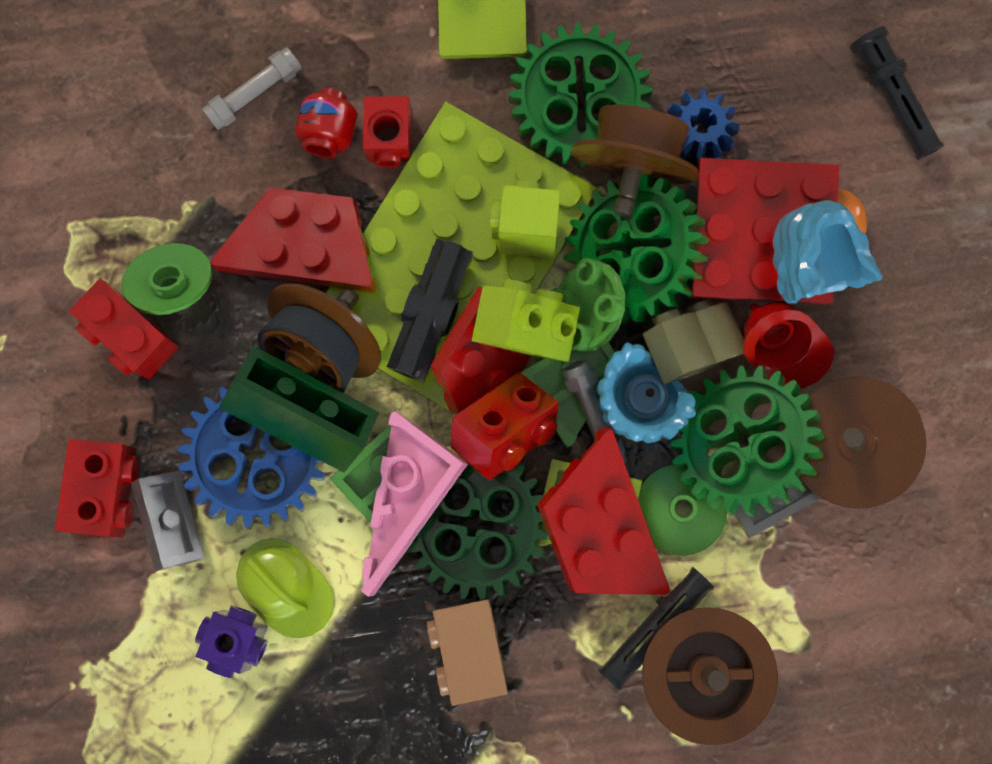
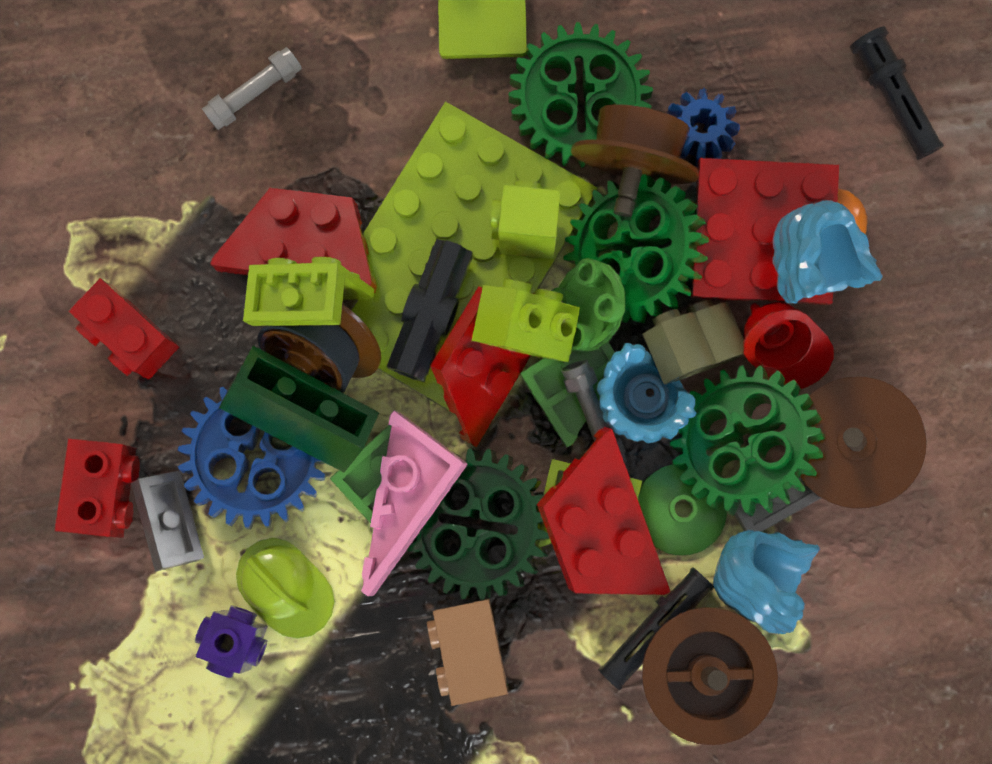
bright green dish [121,243,212,315] -> none
red head [295,88,358,159] -> none
red brick [363,96,412,168] -> none
red brick [451,372,559,481] -> none
none -> lime bracket [243,257,374,326]
none -> dark azure hair [713,530,820,634]

